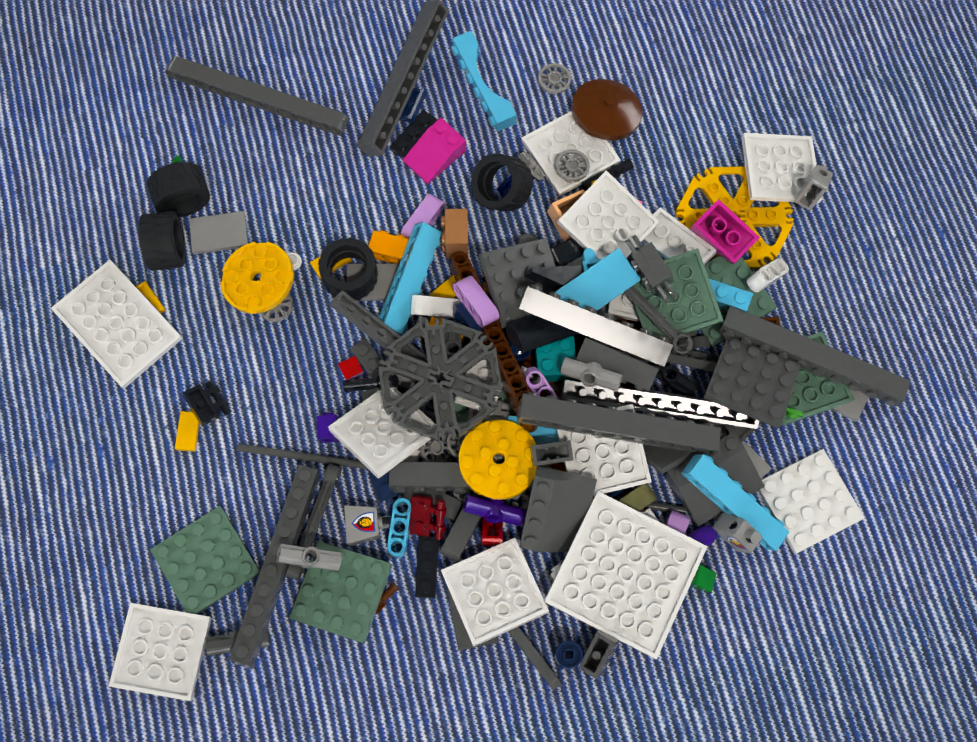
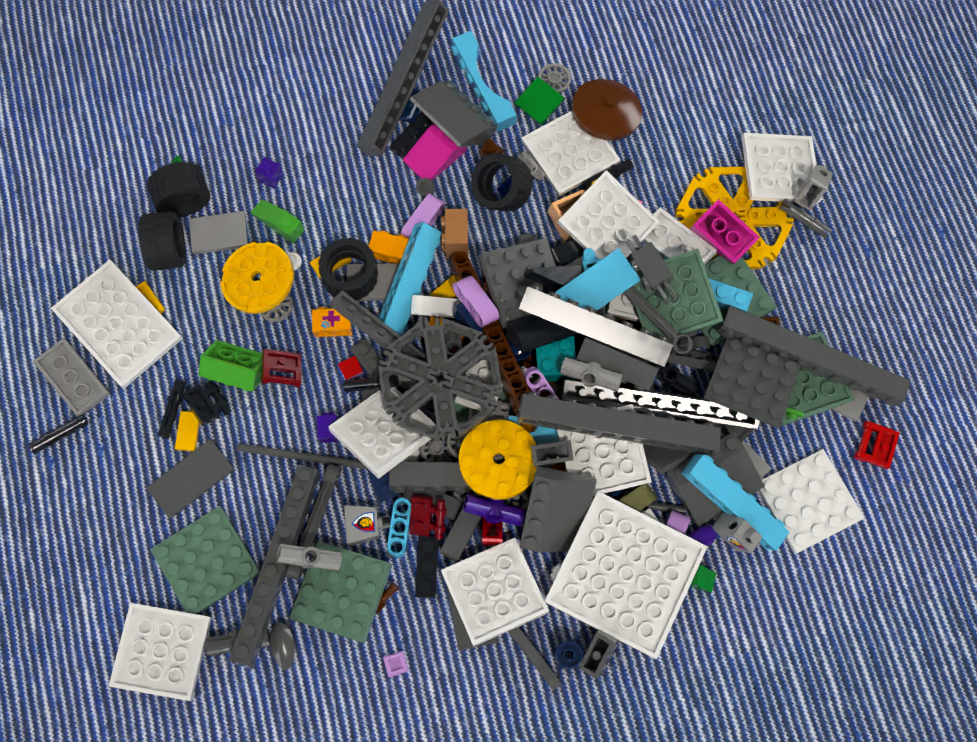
dark grey beam [165,56,349,136] -> none
light grey wheel [556,150,590,183] -> none
white beam [747,258,789,292] -> none
none -> black pin [28,414,88,455]
none -> light grey tile [33,338,110,417]
none -> dark grey tile [146,439,235,519]
none -> black pin [157,380,186,439]
none -> bright green slope [198,340,262,392]
none -> bright green slope [250,199,304,244]
none -> dark purple brick [255,157,283,189]
none -> dark red plate [261,349,301,388]
none -> dark grey arm [270,623,295,670]
none -> light orange brick [312,307,353,337]
none -> lavender tile [383,651,409,678]
none -> dark grey slope [410,80,498,147]
none -> dark grey tile [416,178,435,197]
none -> reddish brown slope [478,138,505,157]
none -> green tile [515,76,565,126]
none -> dark grey pin [779,199,832,239]
none -> red plate [854,421,900,470]

